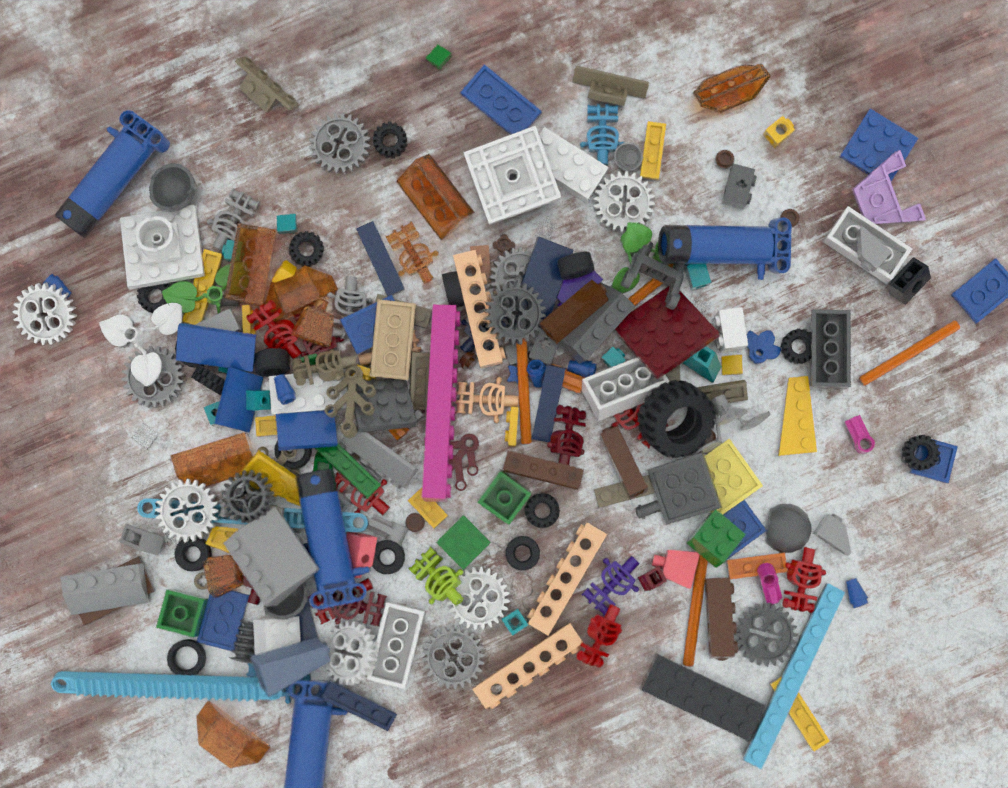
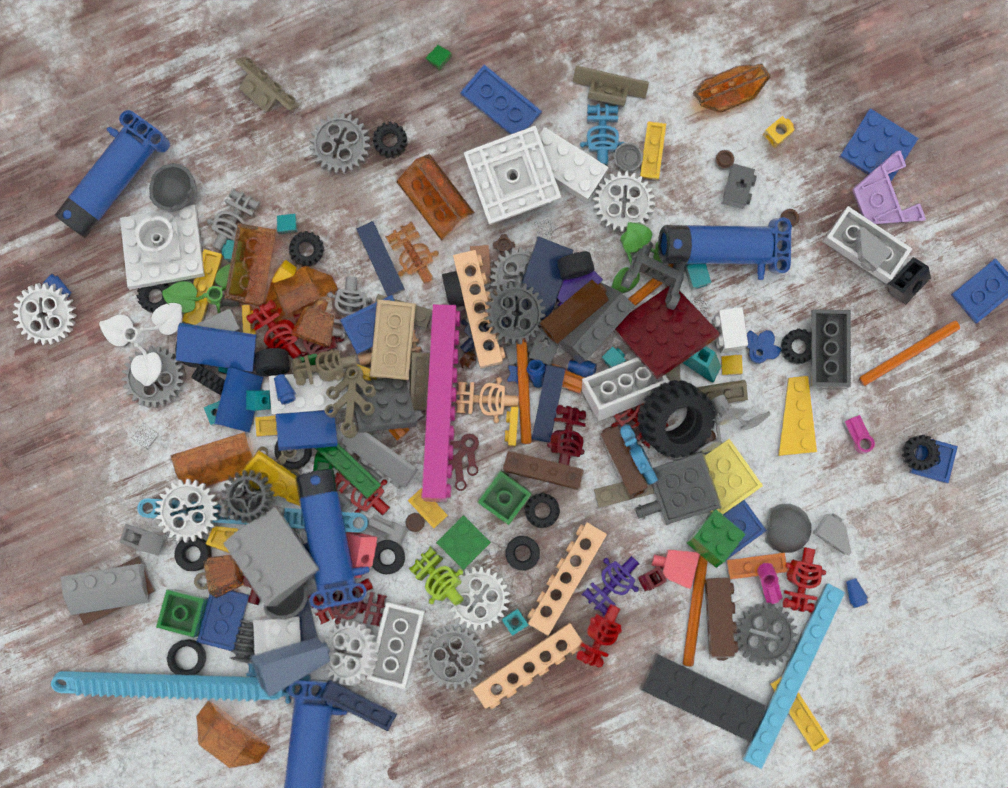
none -> dark azure torso [620,424,658,485]

